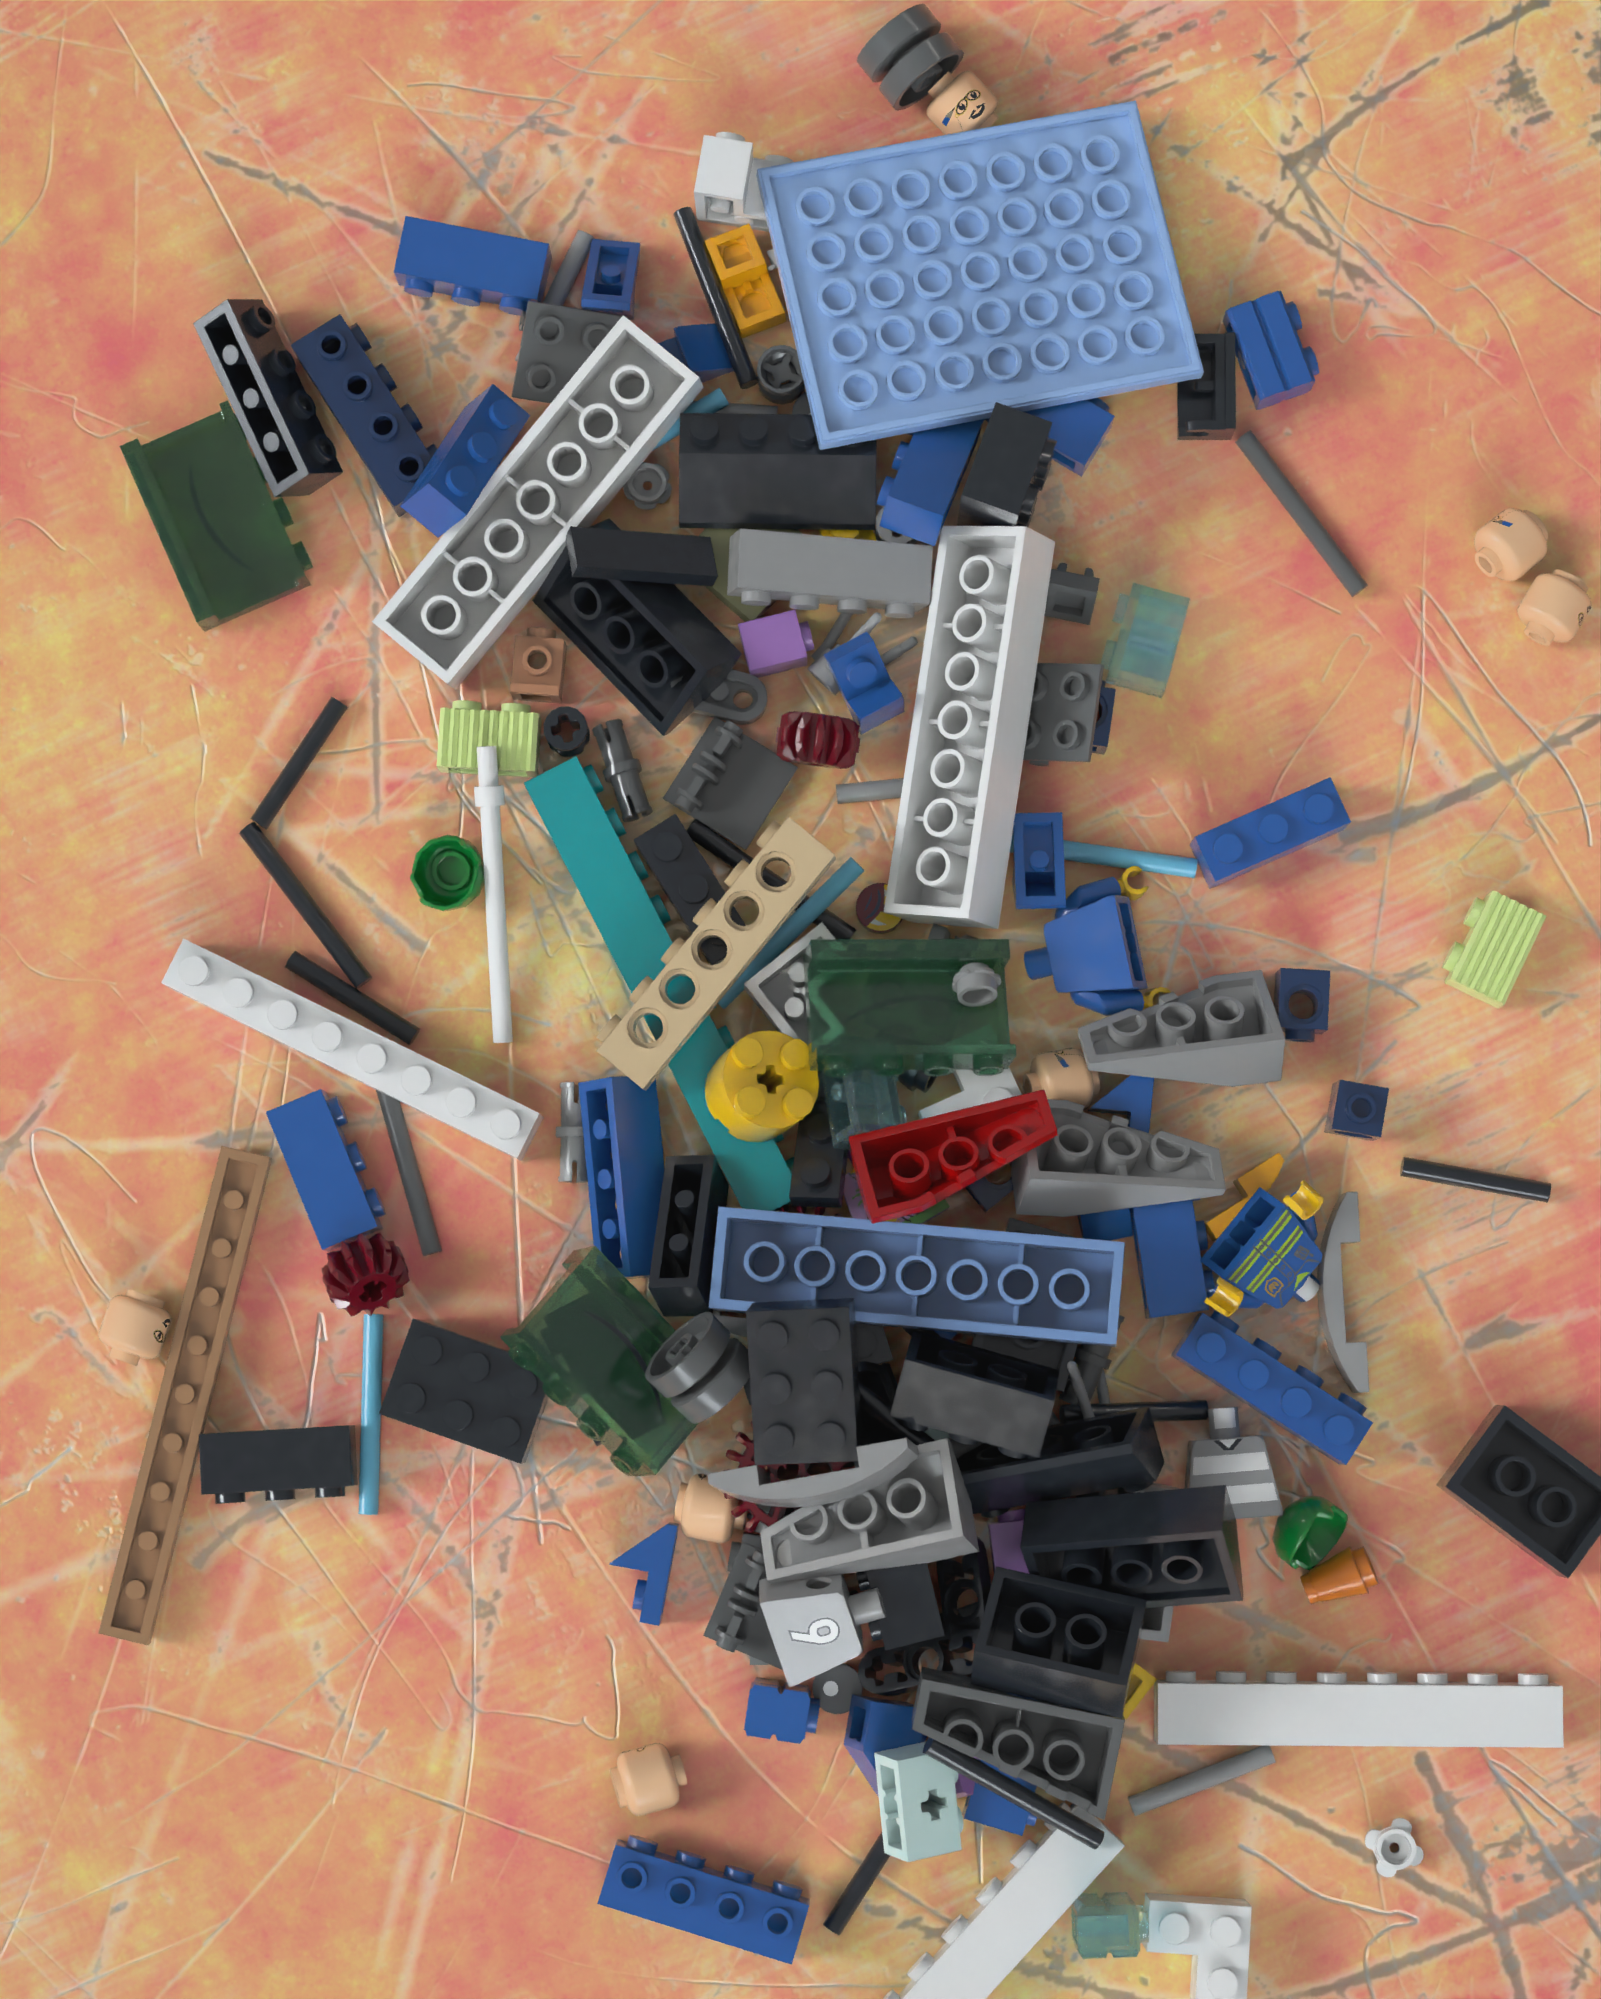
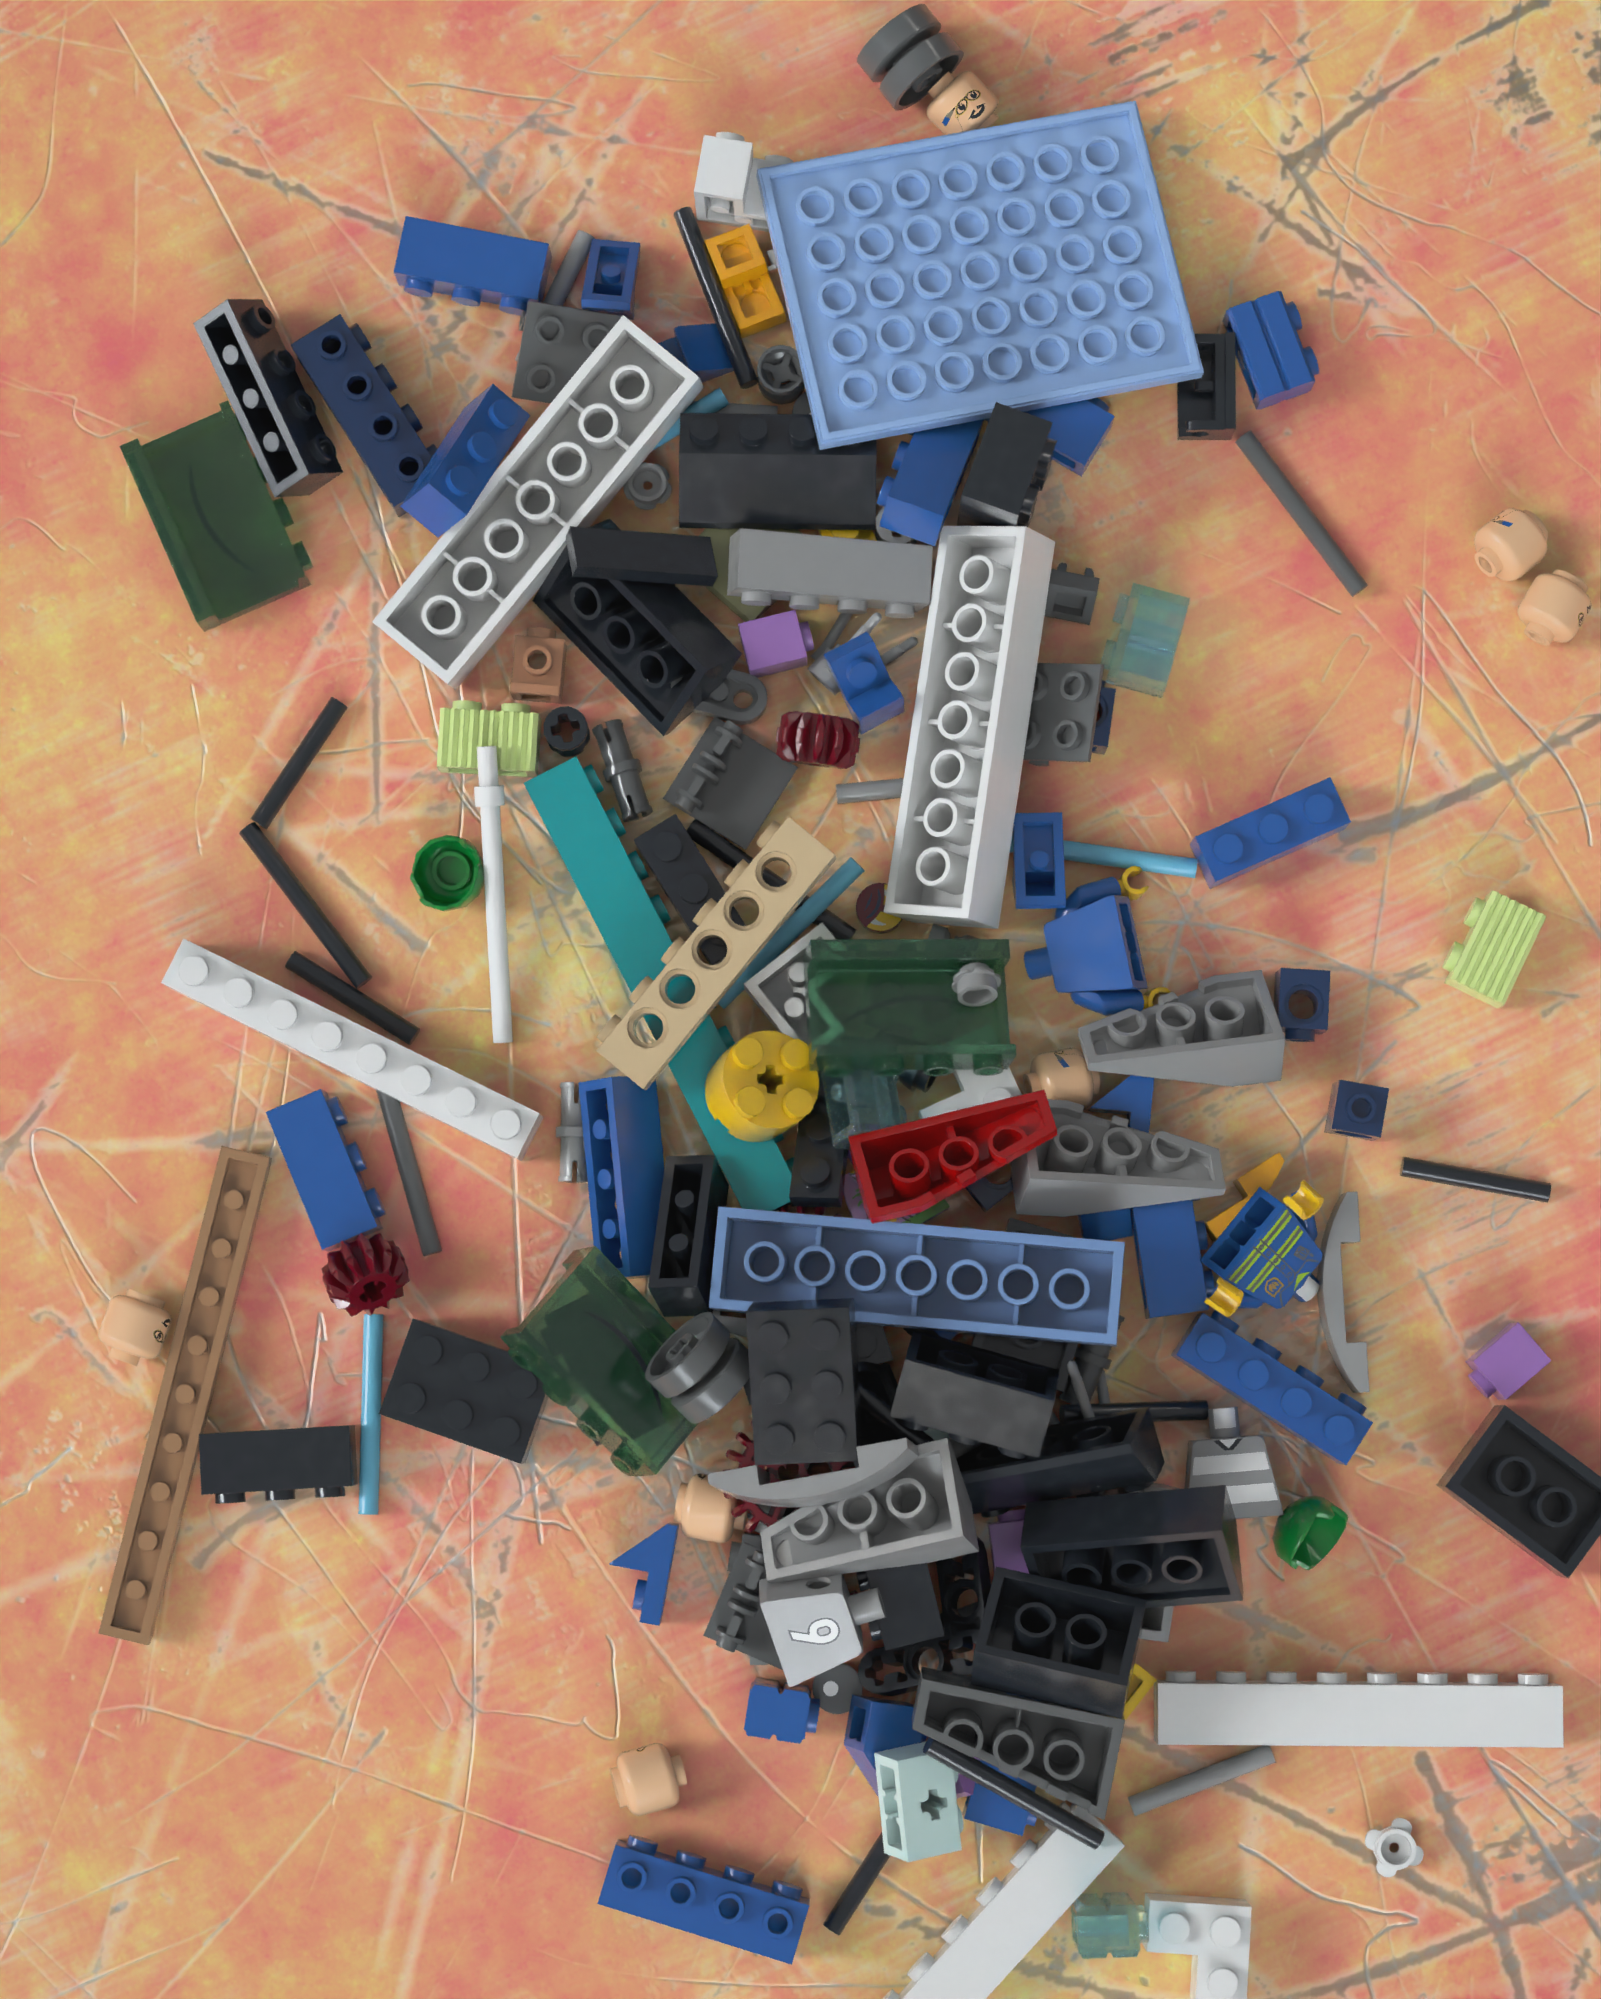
orange cone [1300,1546,1379,1604] -> none
none -> medium lavender brick [1465,1322,1551,1400]

